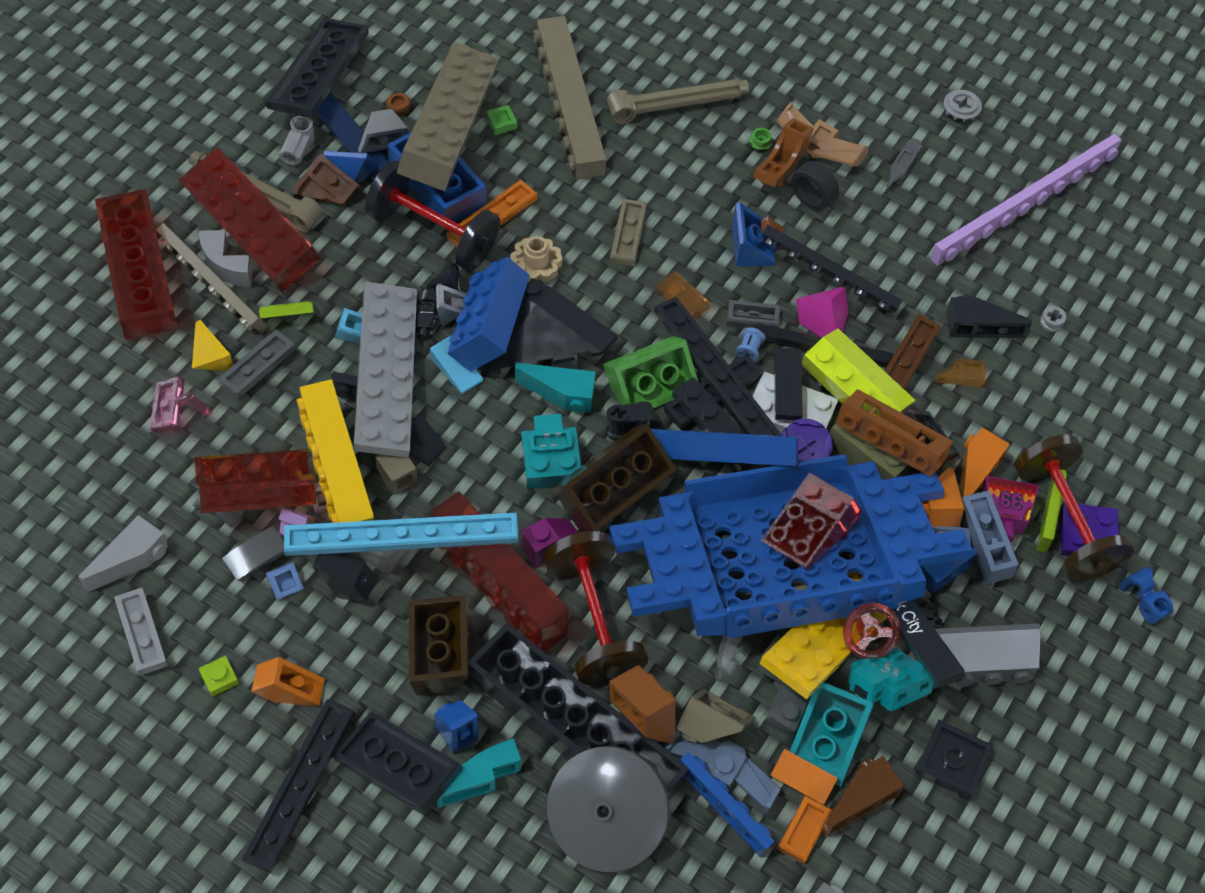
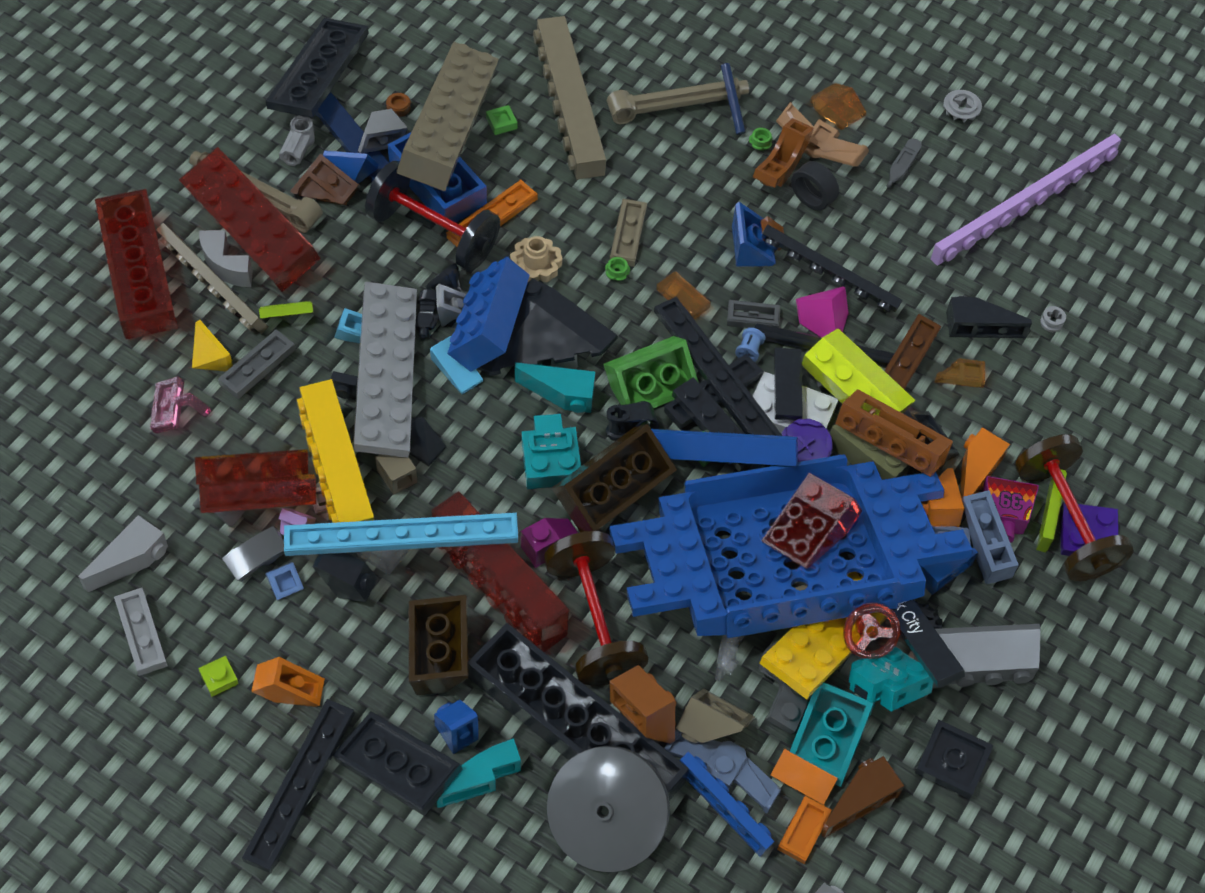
blue leg [1119,567,1173,624] -> none
none -> bright green plate [605,257,630,281]
none -> dark blue bar [721,63,746,135]
none -> clear orange slope [810,83,866,130]

